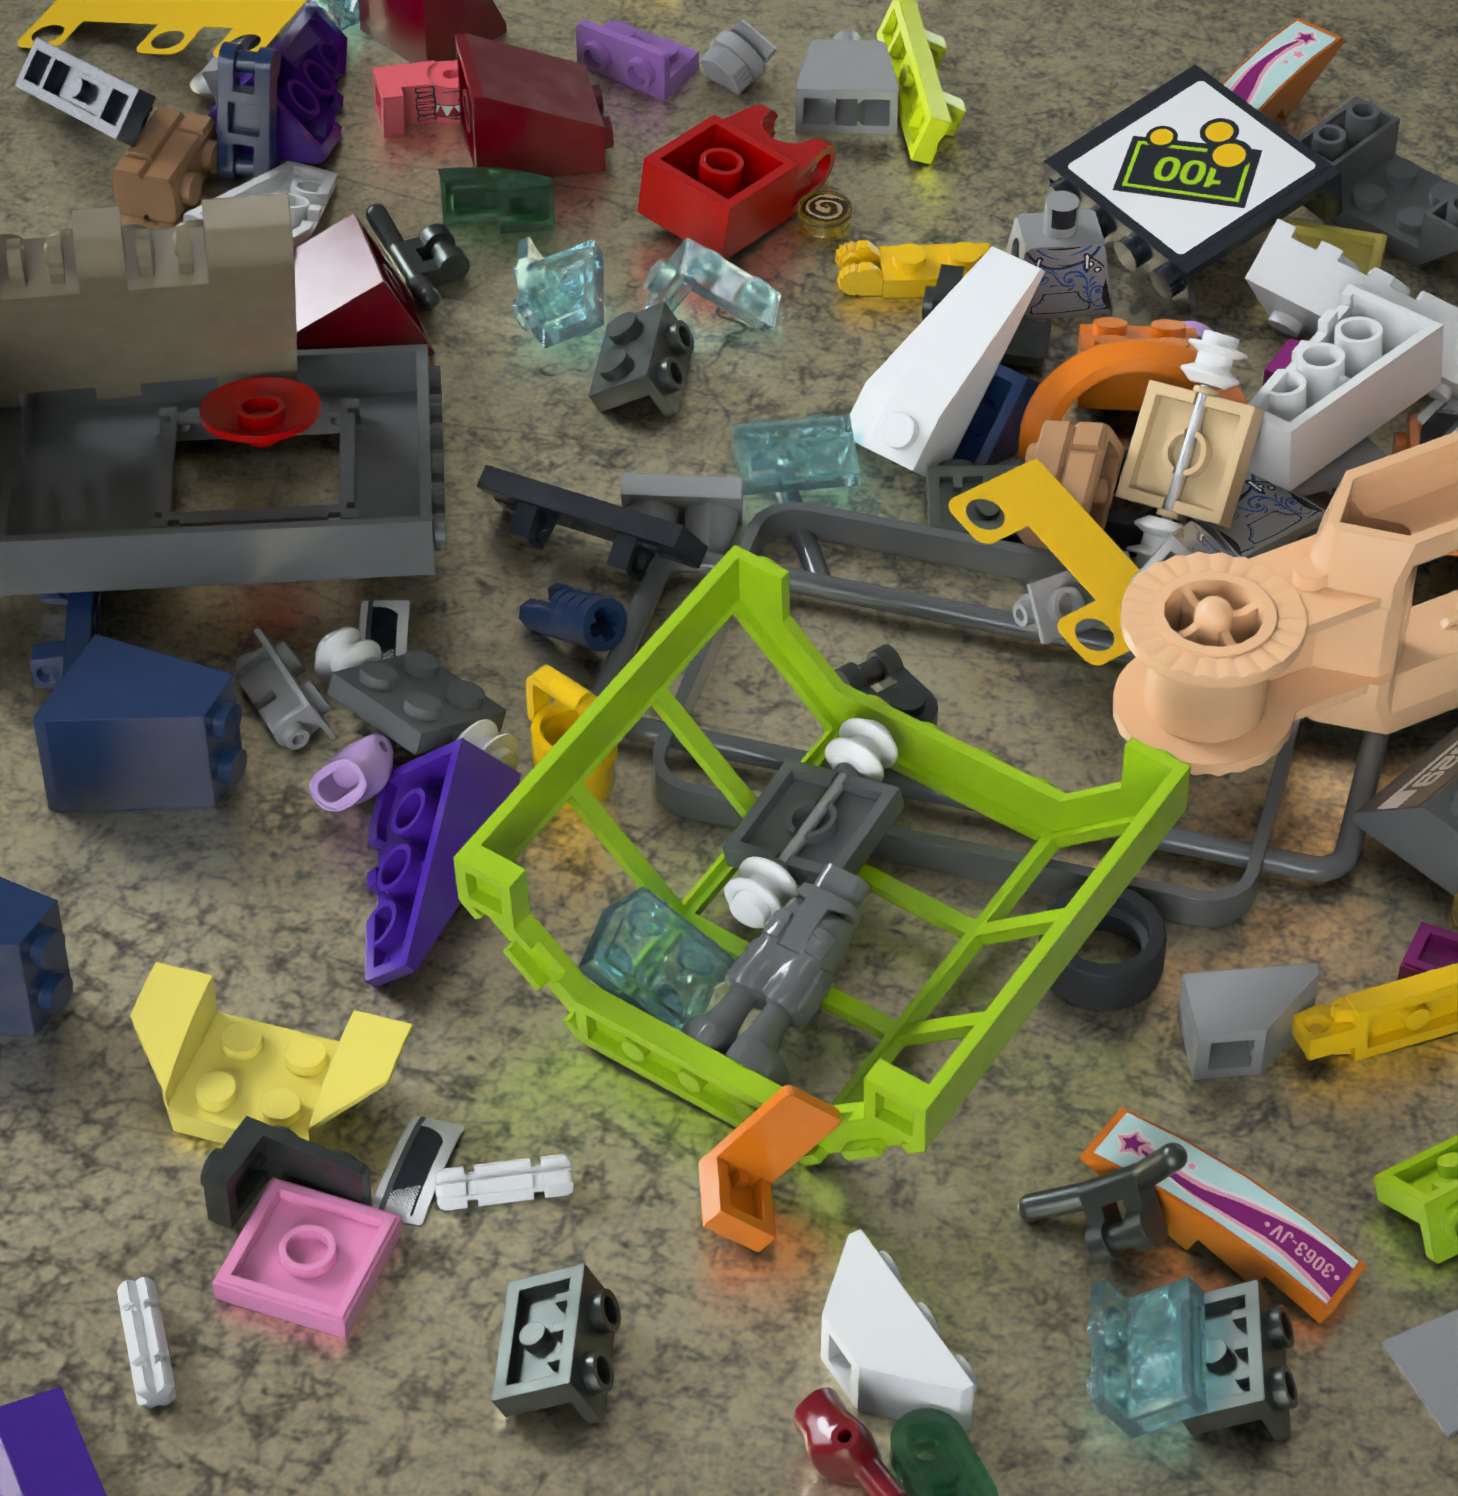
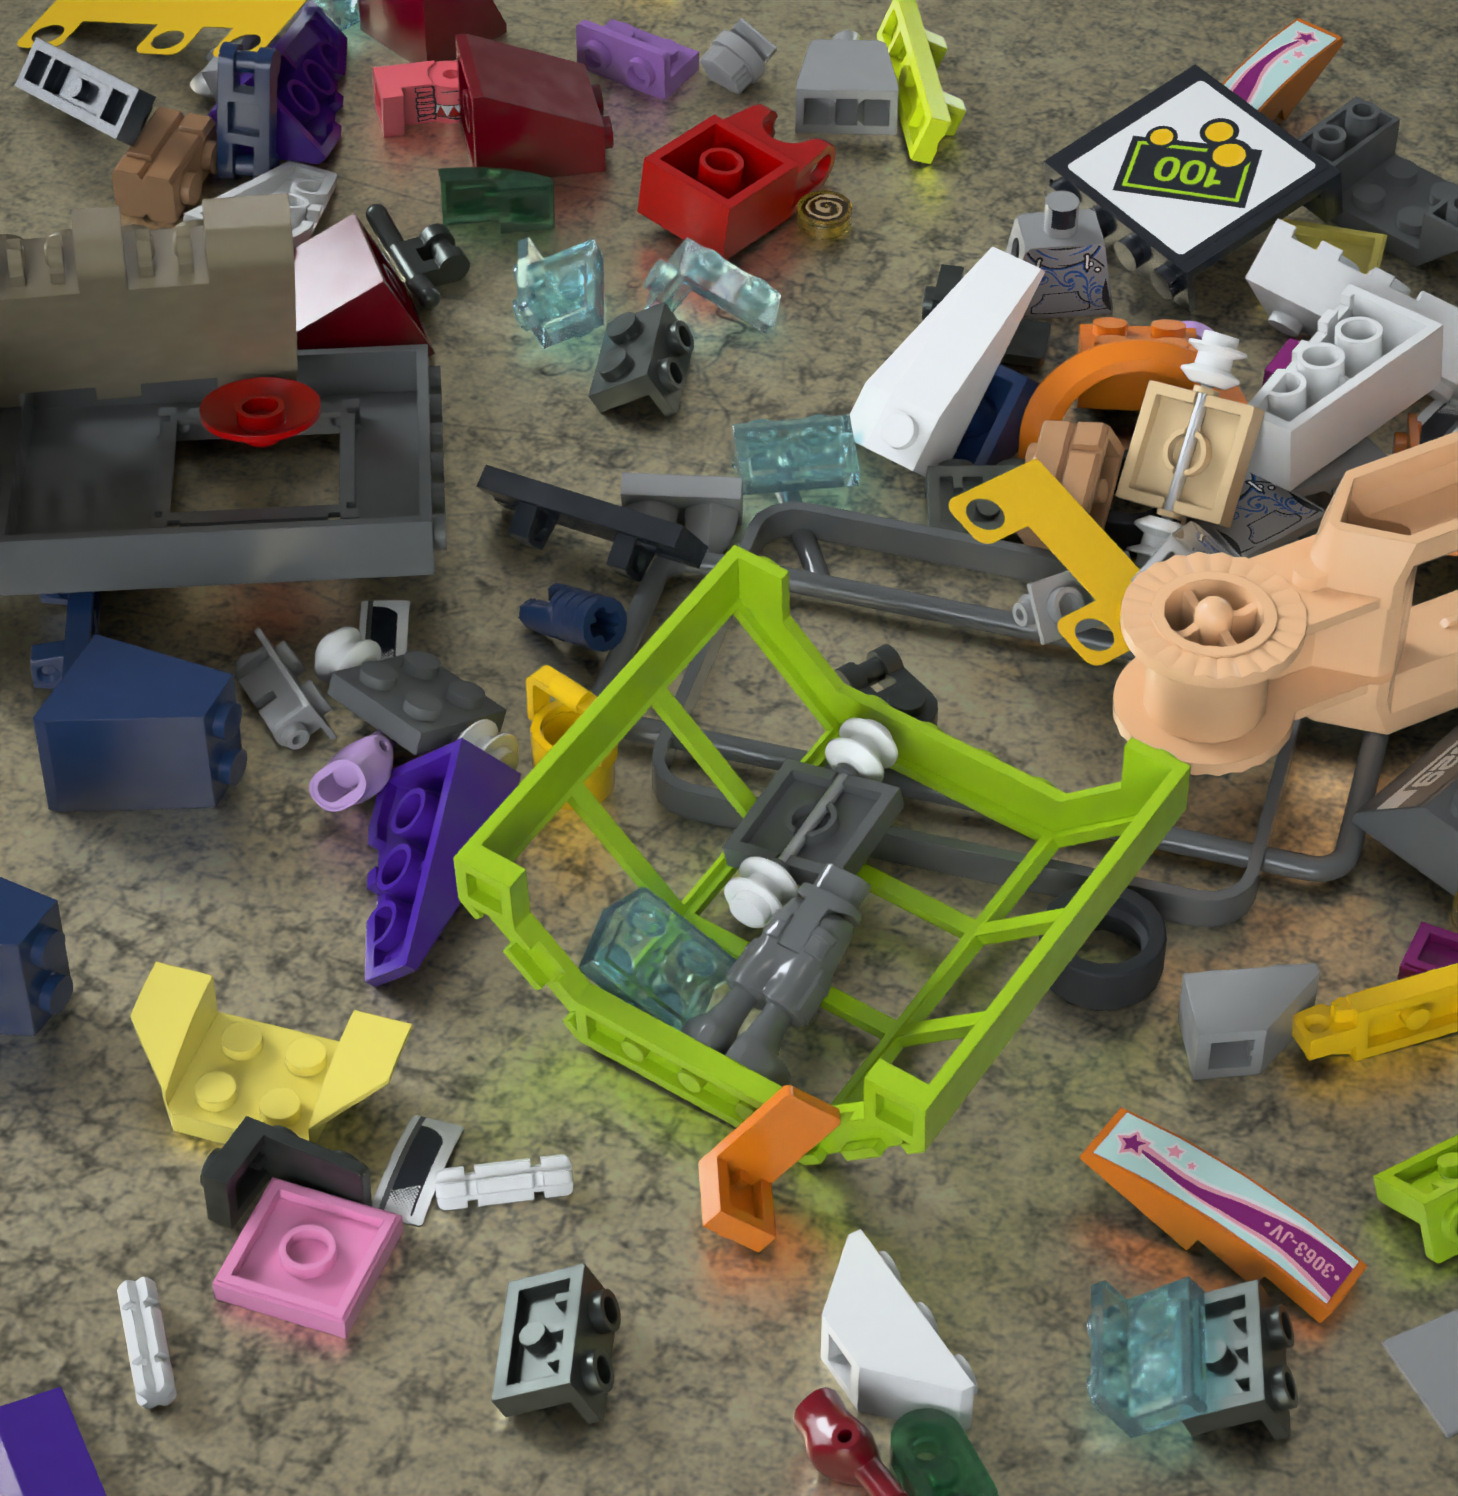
yellow hinge [834,240,990,299] -> none
pearl dark grey piece [1017,1142,1188,1265] -> none

